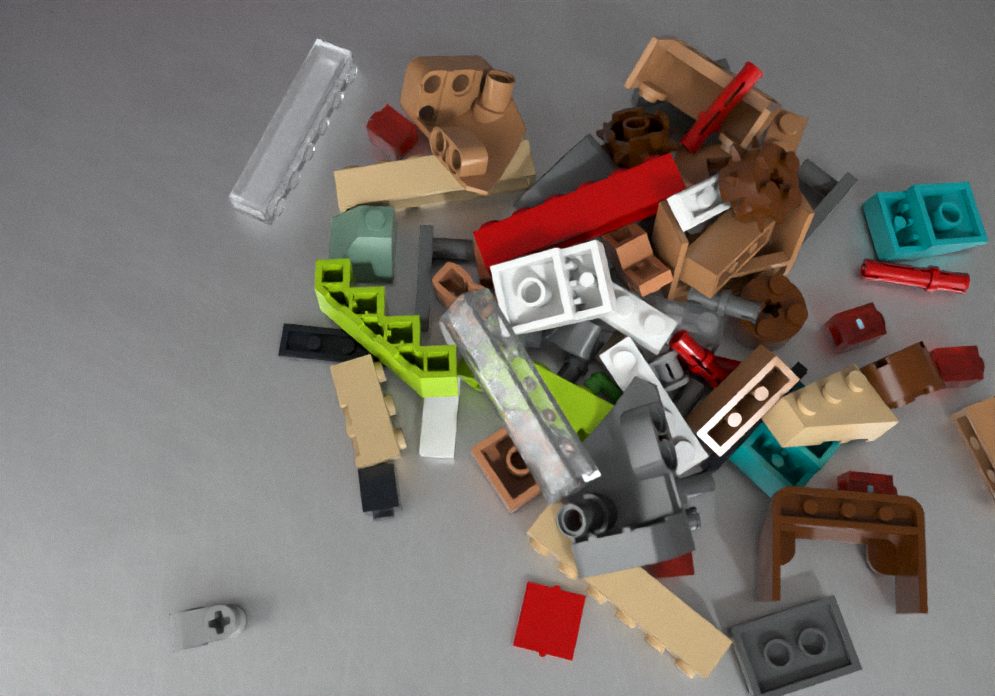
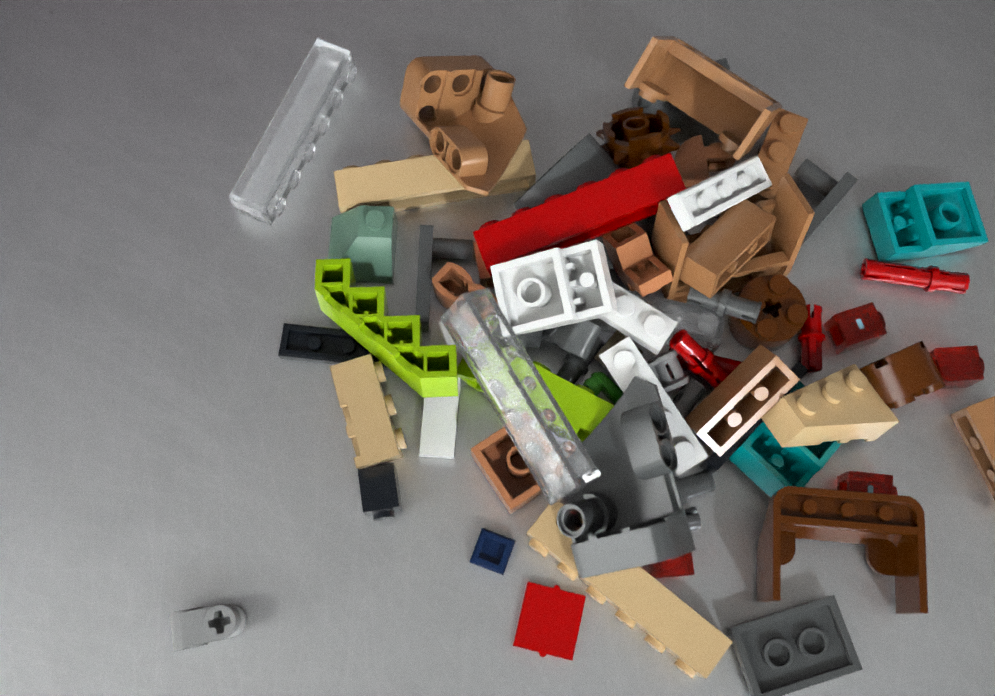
clear red brick [366,104,419,161] -> none
red pin [679,61,764,155] -> none
reddish brown brick [718,136,802,233] -> none
none -> dark blue tile [469,528,516,575]
none -> red axle [797,304,826,373]

